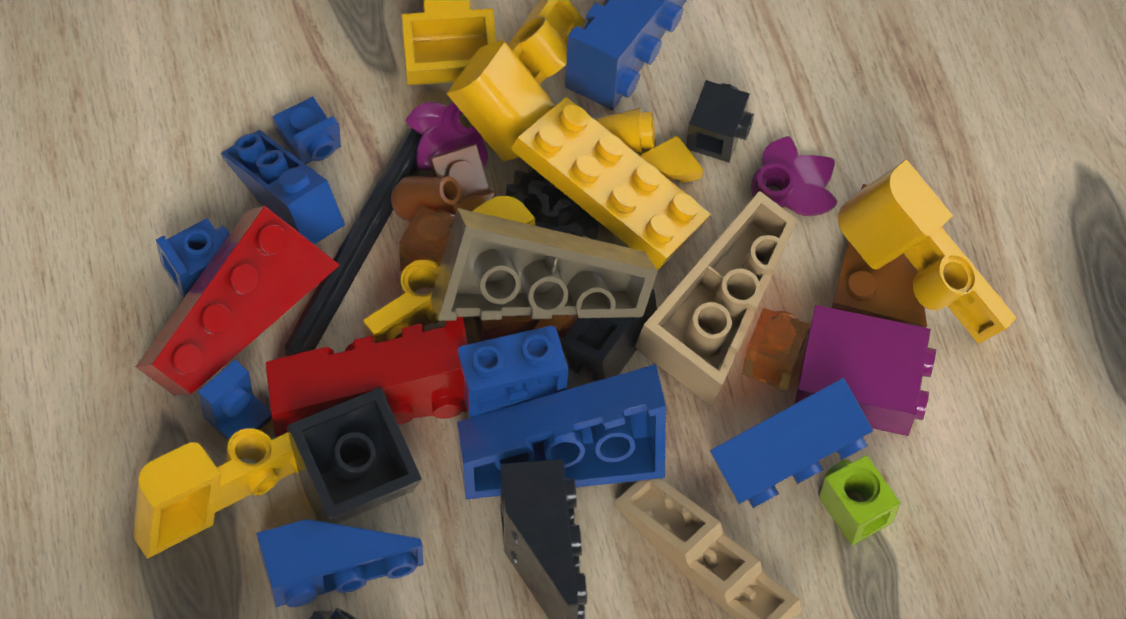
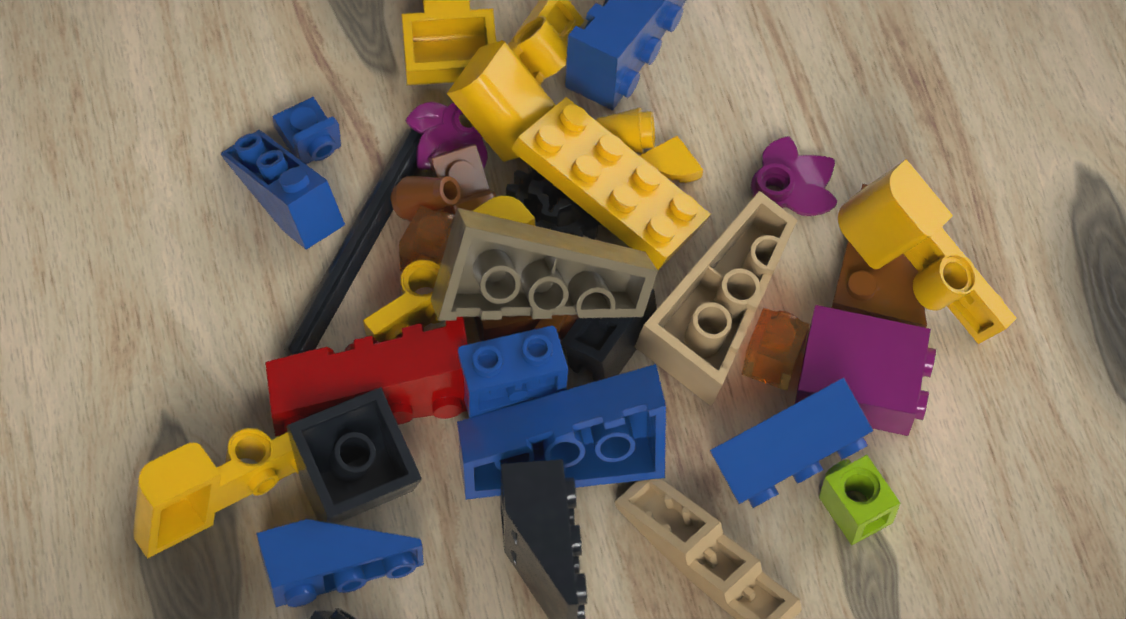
red wedge [135,206,340,396] -> none
blue brick [156,218,230,298] -> none
blue bracket [198,360,272,441] -> none
black brick [686,80,754,163] -> none

